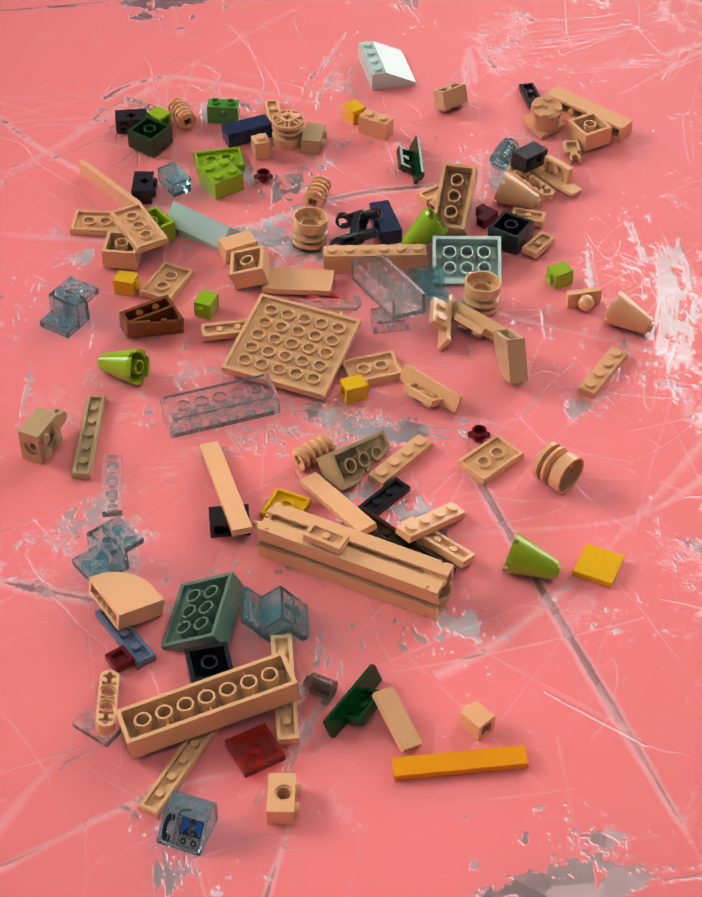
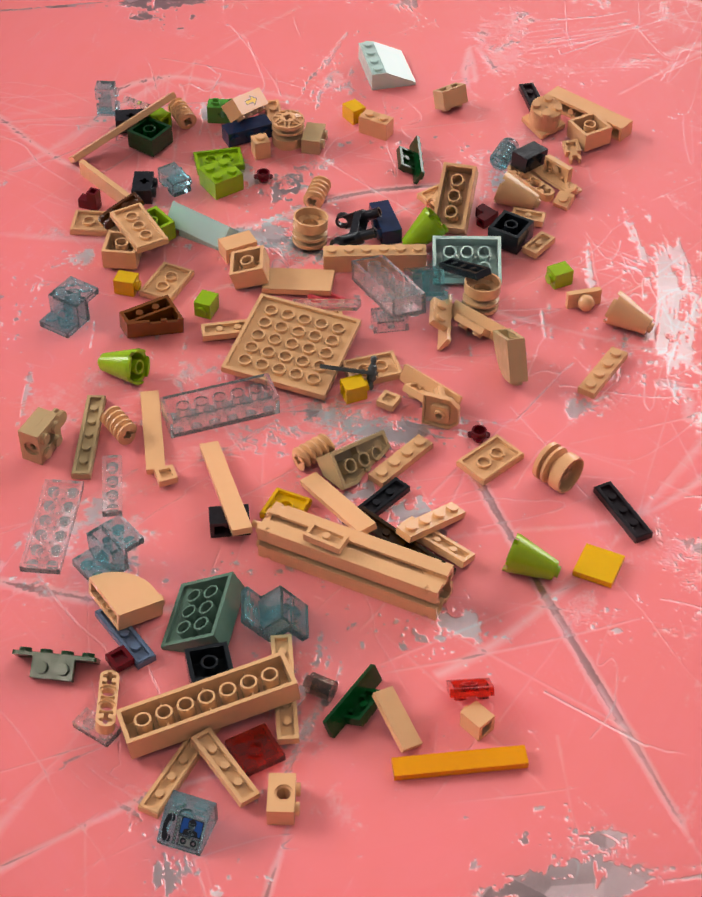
none -> bracket [12,646,101,682]
none -> clear plate [19,479,84,574]
none -> light nougat tile [68,92,176,163]
none -> dark red piece [78,187,102,211]
none -> clear light blue brick [94,81,120,116]
none -> reddish brown hinge [98,192,145,230]
none -> light nougat piece [99,406,137,445]
none -> light nougat tile [140,390,165,475]
none -> light nougat plate [154,464,178,487]
none -> light nougat plate [190,727,260,808]
none -> light nougat brick [221,87,269,123]
none -> dark grey piece [320,356,379,390]
none -> light nougat plate [376,390,402,412]
none -> light nougat piece [422,386,461,430]
none -> black tile [438,258,492,280]
none -> clear red plate [446,678,495,701]
none -> light nougat plate [552,182,578,211]
none -> black tile [593,481,653,544]

